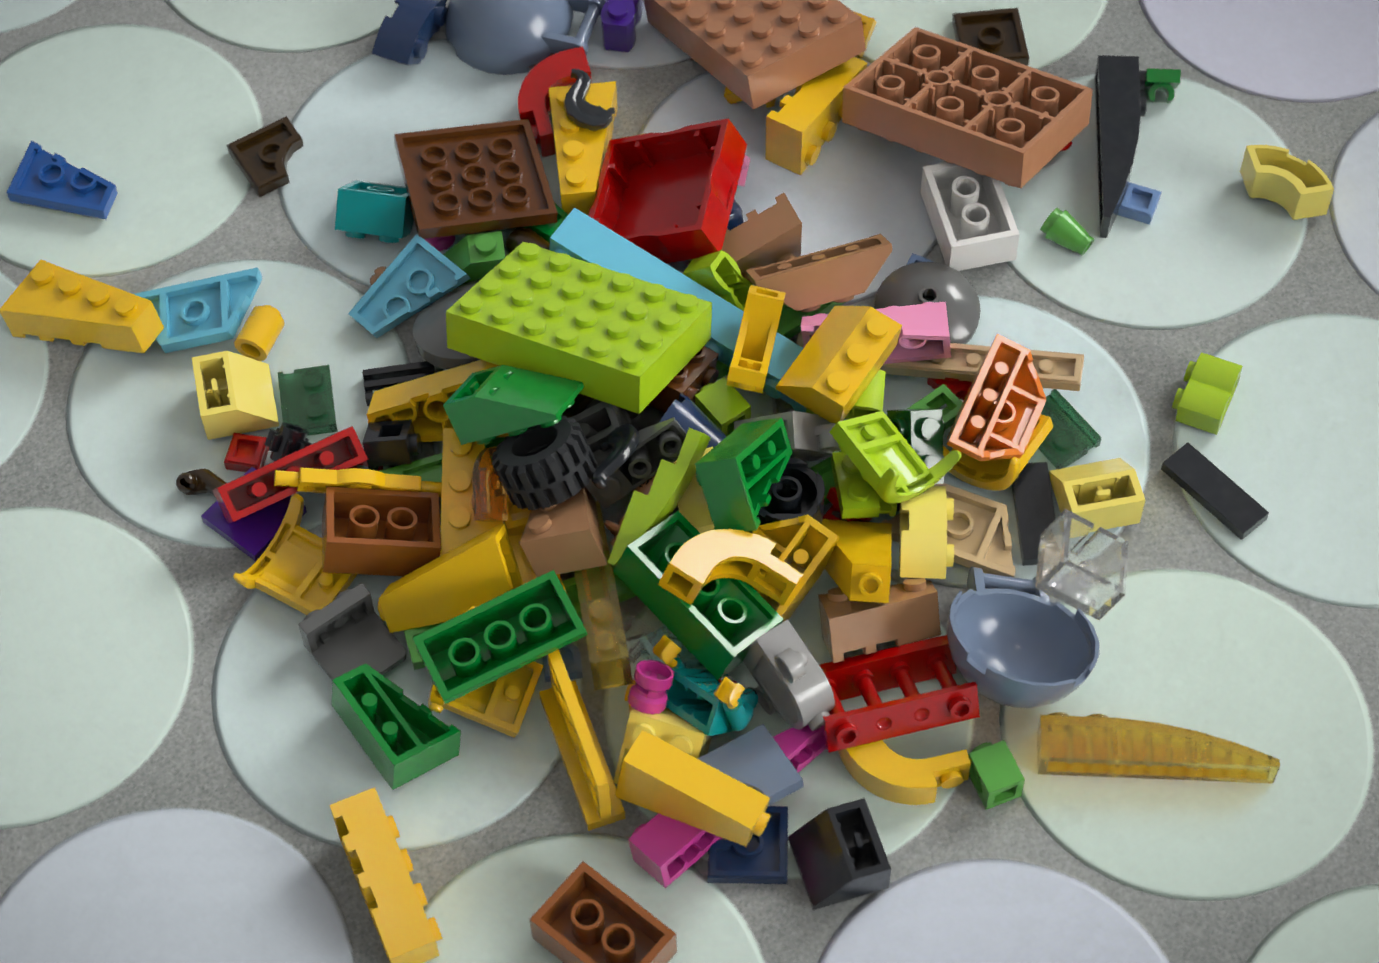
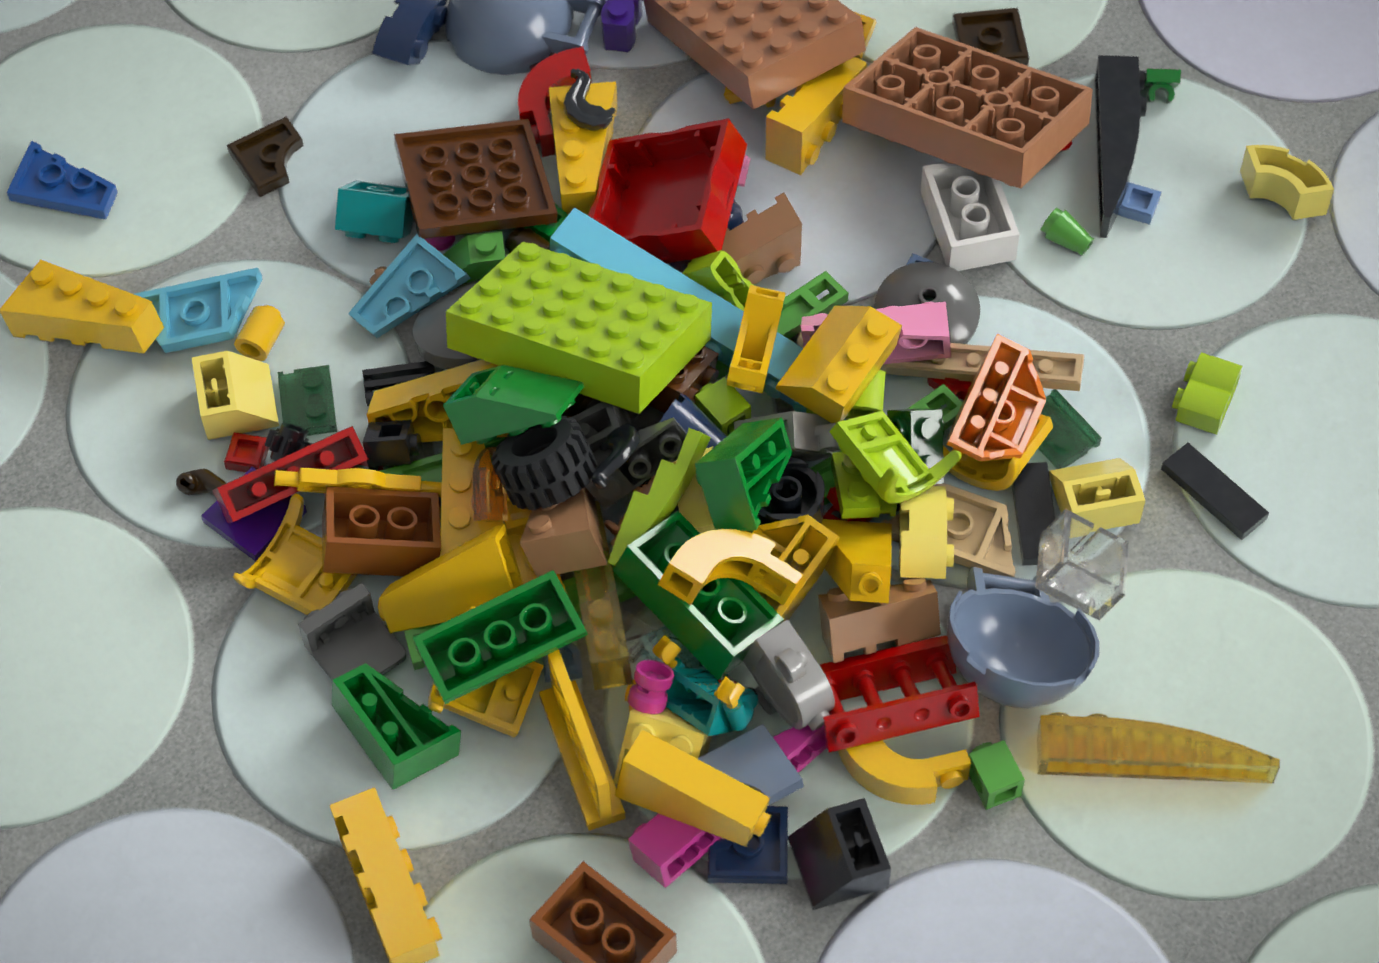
medium nougat wedge [746,234,892,312] -> none

